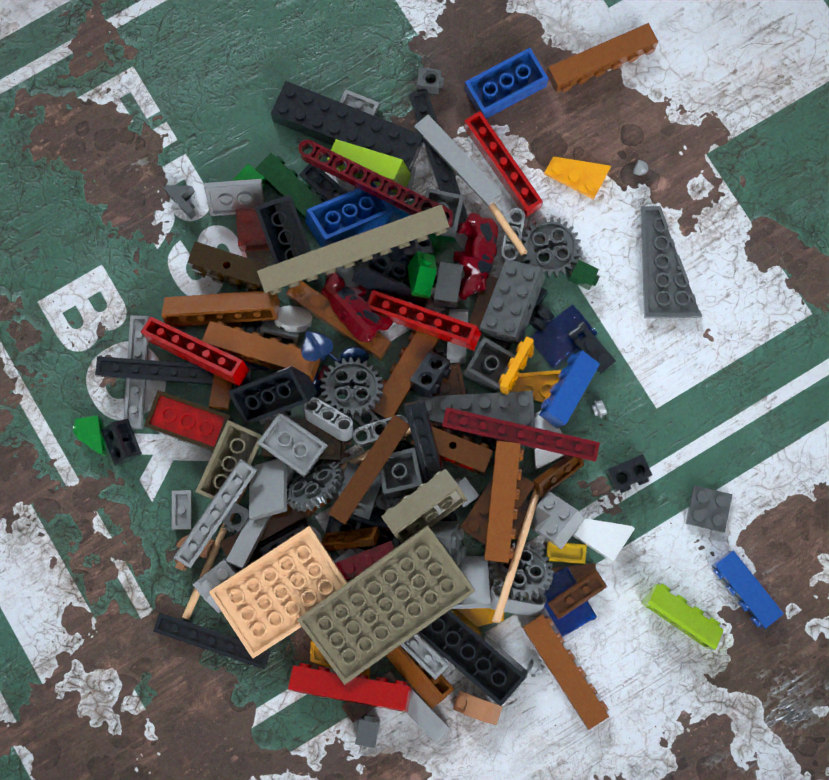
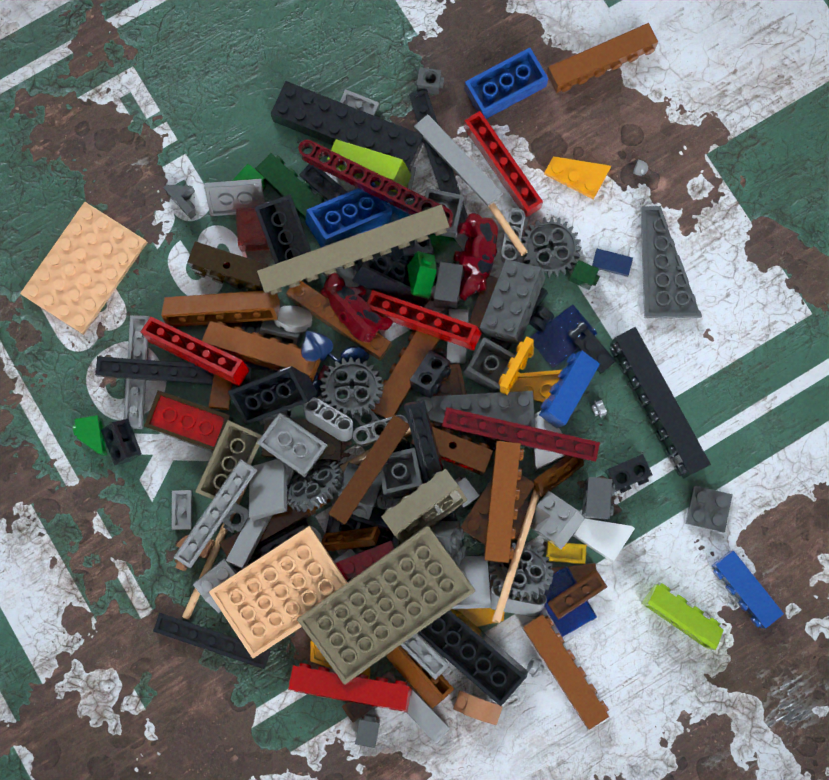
none -> light nougat plate [20,202,148,335]
none -> dark grey brick [582,477,615,521]
none -> dark blue tile [592,248,633,277]
none -> black brick [610,327,711,479]

